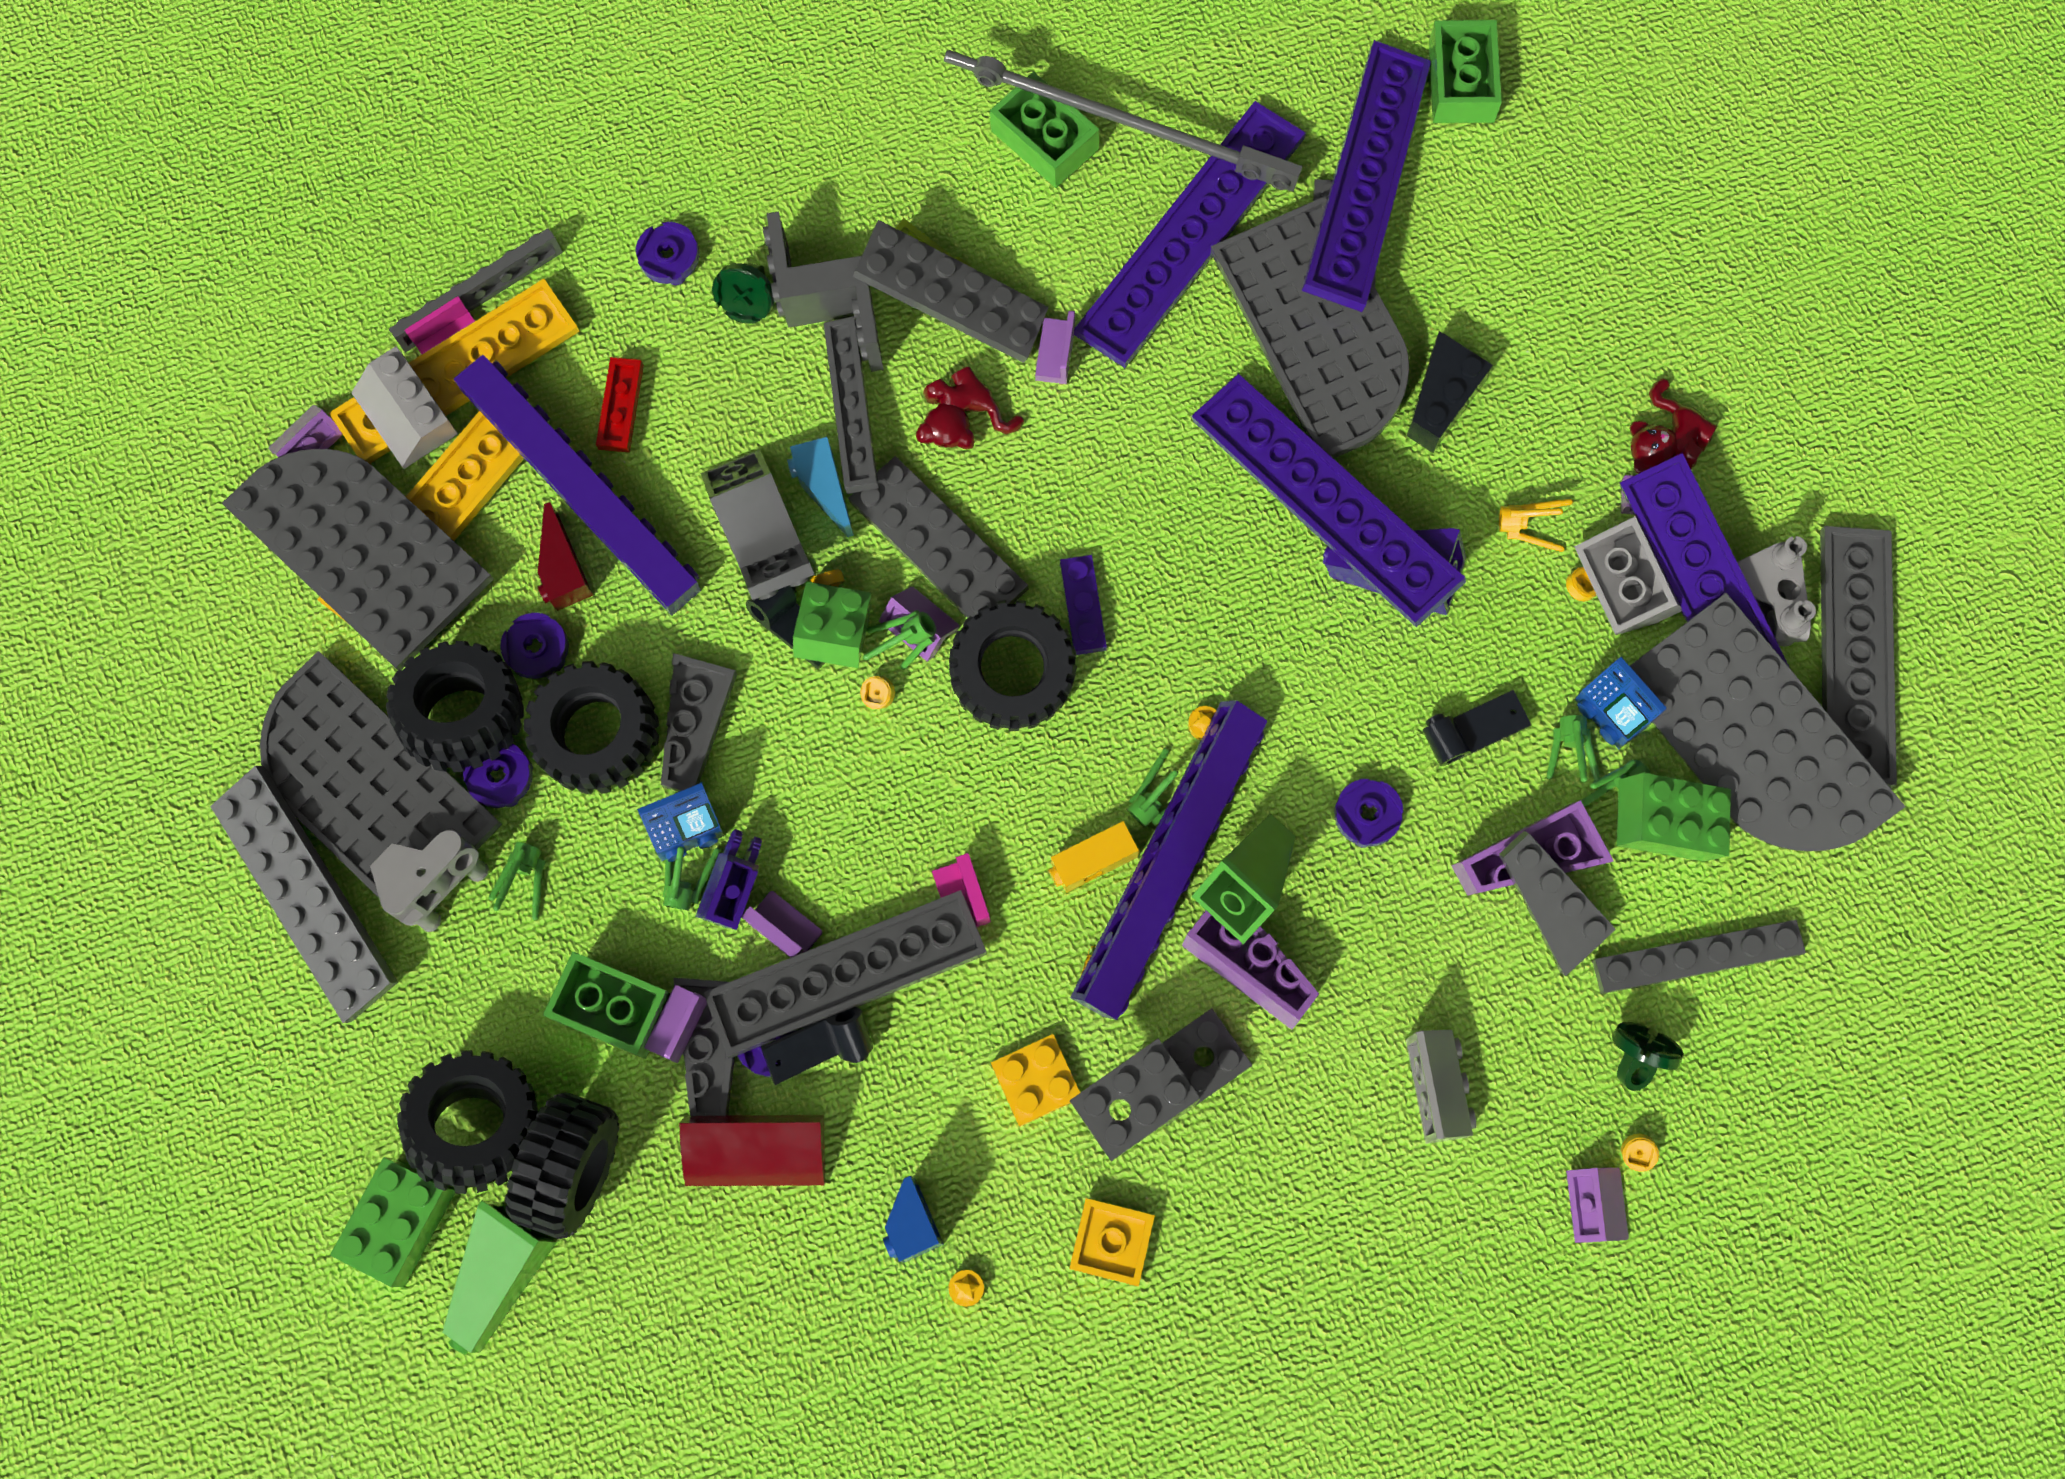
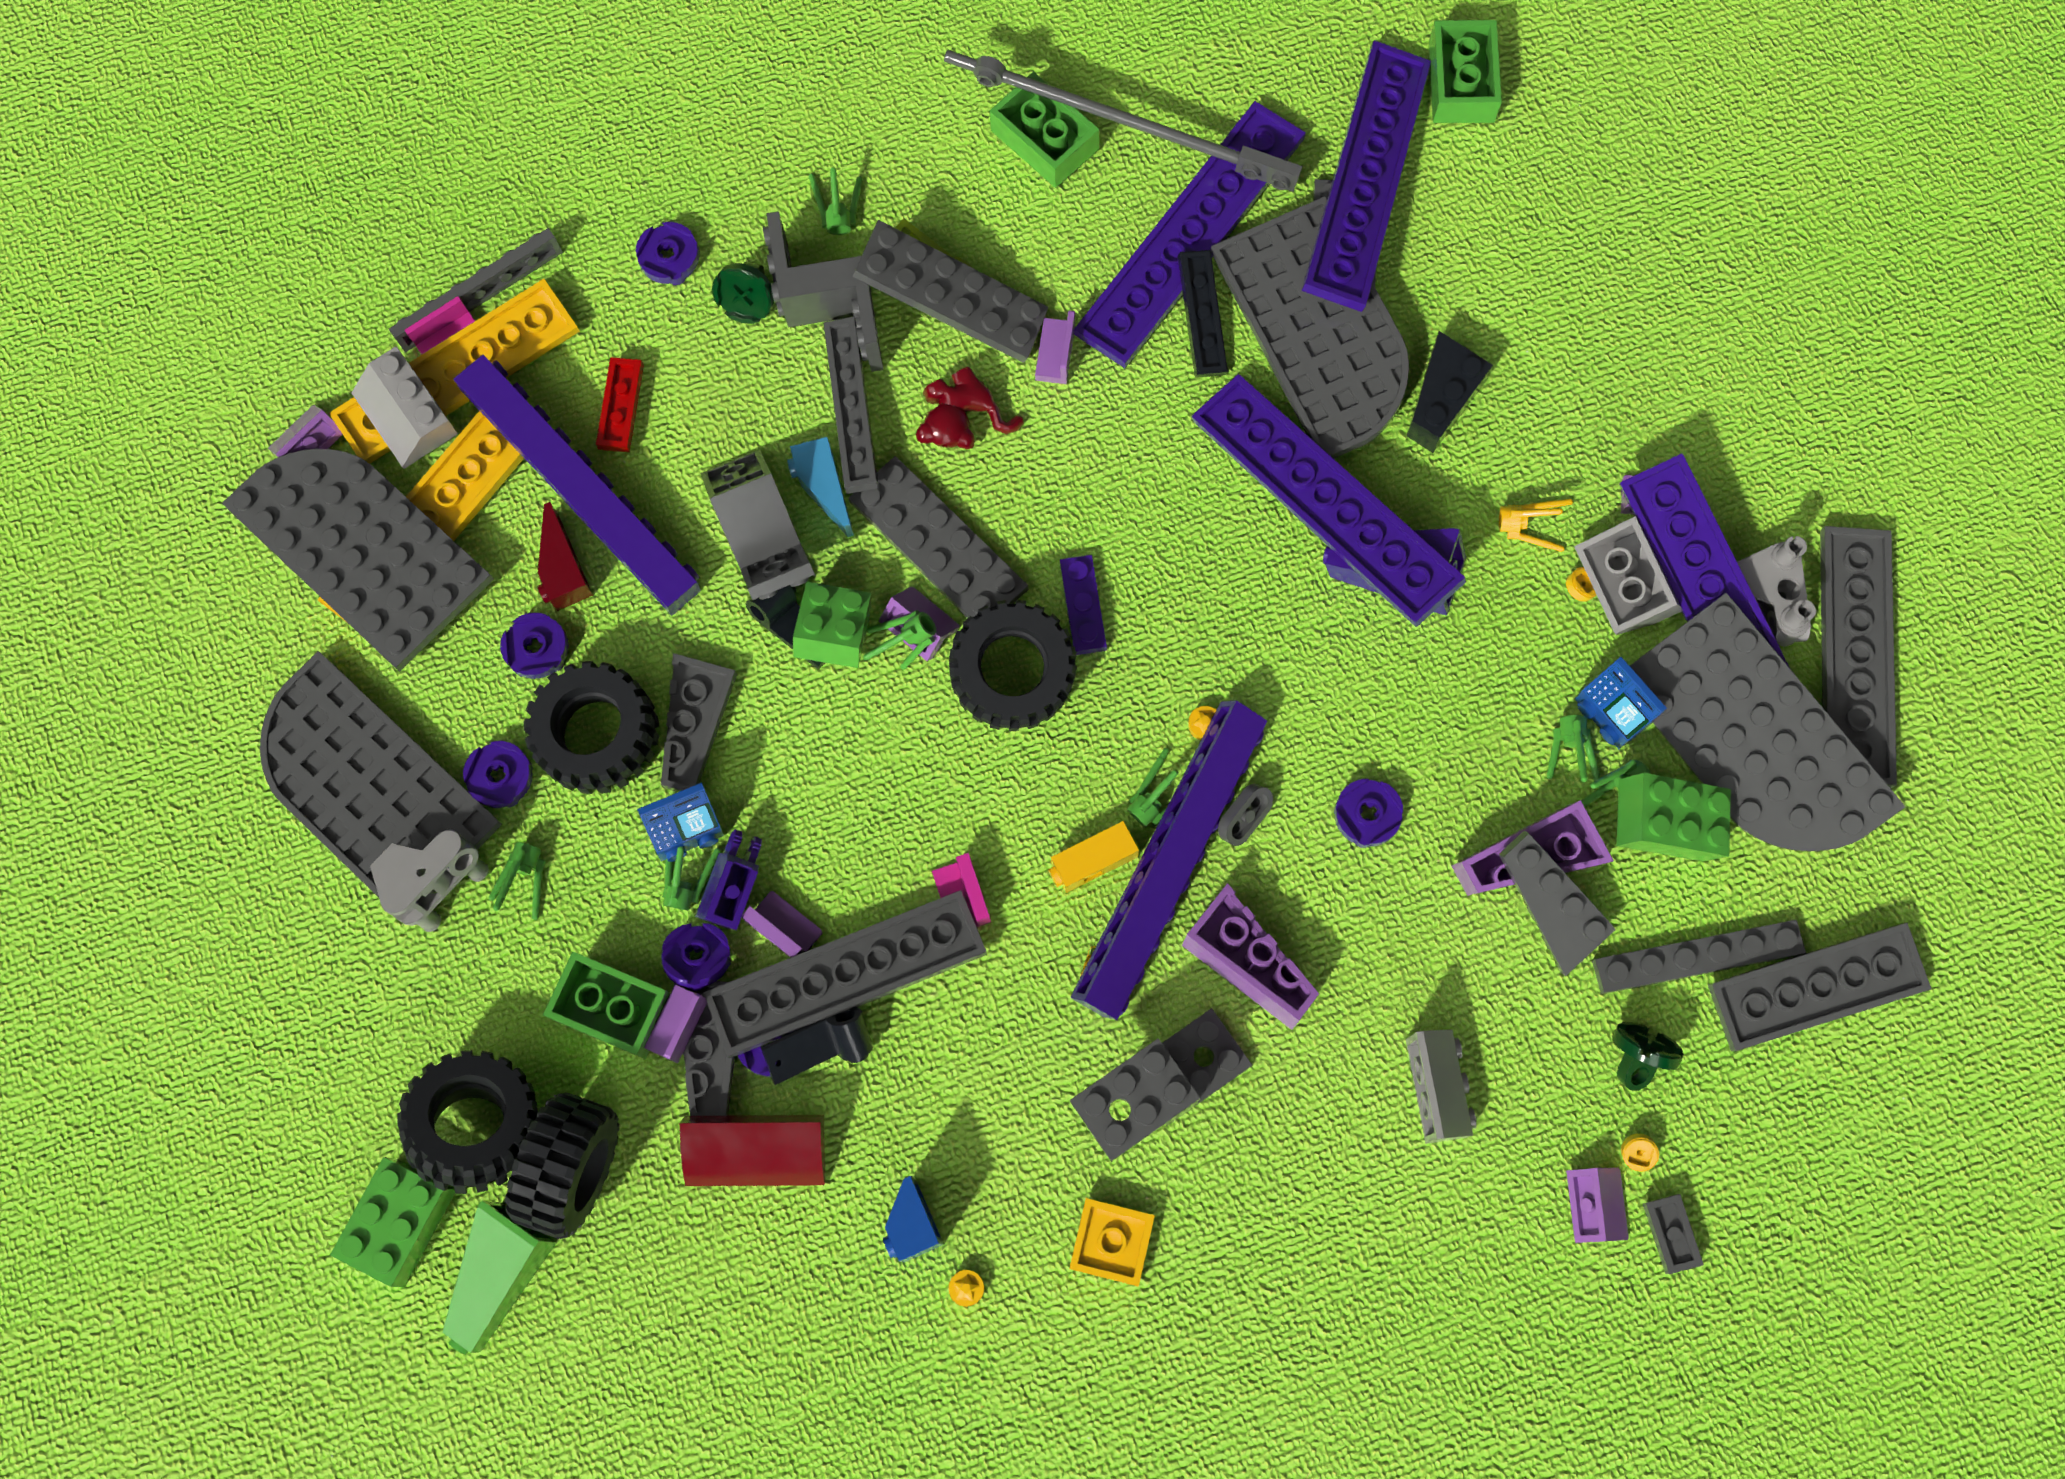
plate [210,766,398,1023] -> none
black tyre [386,641,524,772] -> none
yellow tile [811,569,845,587] -> none
yellow tile [860,676,895,709] -> none
yellow plate [991,1034,1080,1127] -> none
bright green slope [1191,813,1296,944] -> none
black door [1422,690,1532,767] -> none
dark red animal [1630,378,1718,474] -> none
none -> dark purple plate [661,923,732,992]
none -> bright green plant [809,167,862,235]
none -> black tile [1178,250,1228,378]
none -> dark grey plate [1218,783,1273,846]
none -> dark grey plate [1642,1194,1704,1274]
none -> dark grey plate [1707,923,1931,1051]

